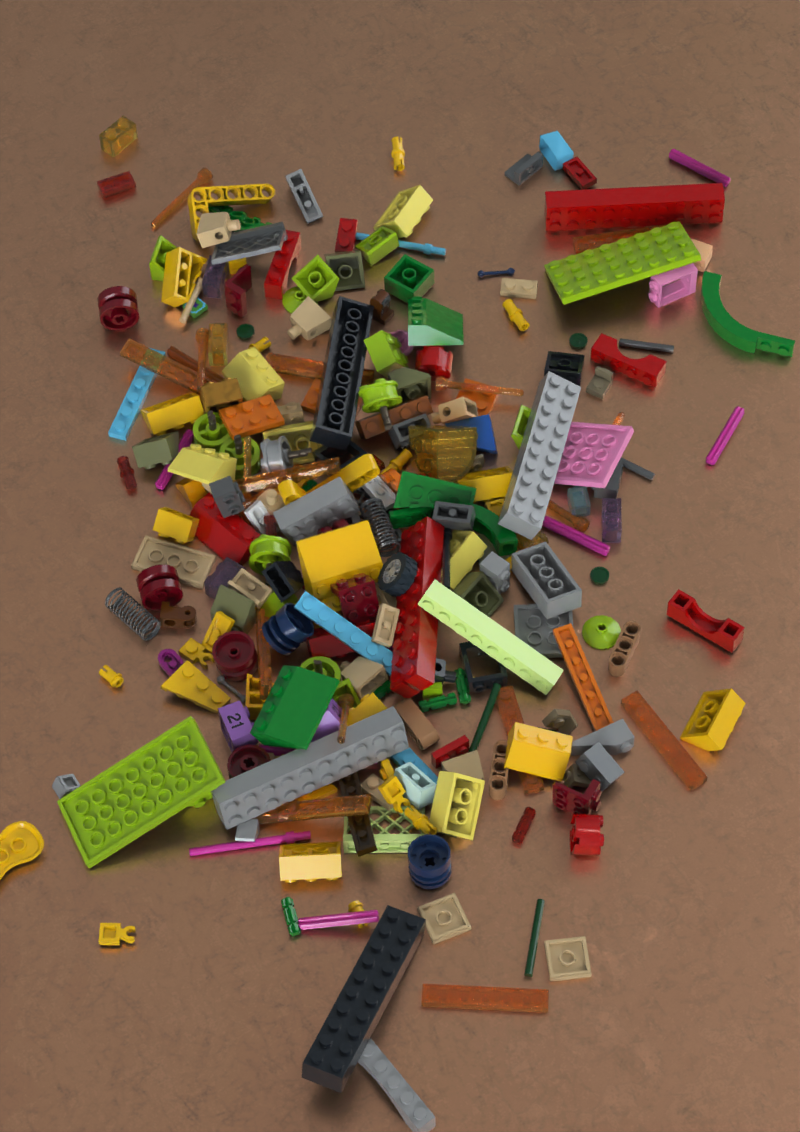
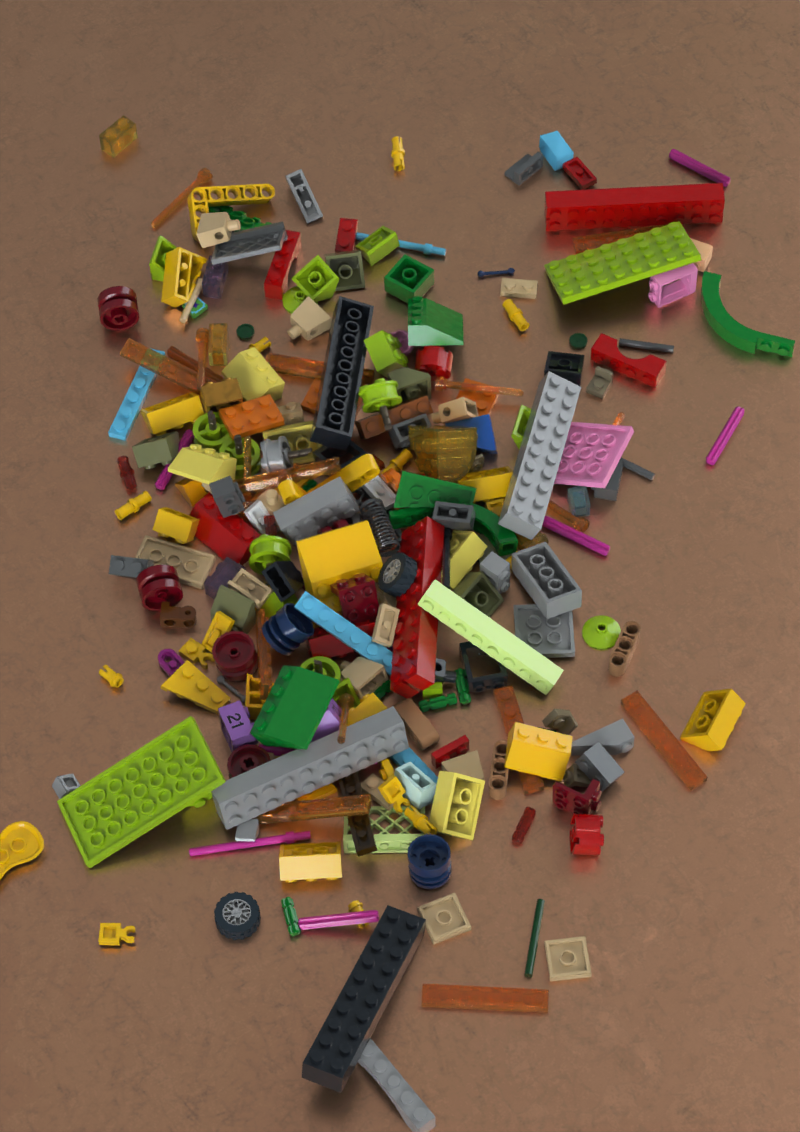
clear red plate [97,171,136,198] -> none
dark grey piece [105,587,161,641] -> none
dark red bracket [224,264,252,317] -> none
yellow plate [228,258,247,274] -> none
reddish brown leg [370,289,394,325] -> none
light yellow slope [373,185,433,239] -> none
dark green bar [468,683,501,753] -> none
orange plate [553,623,614,731] -> none
dark green piece [590,567,609,585] -> none
clear purple brick [601,498,622,543] -> none
red arch [667,589,745,653] -> none
none -> dark grey brick [109,555,154,578]
none -> yellow pin [115,491,152,520]
none -> black wheel [214,892,261,940]

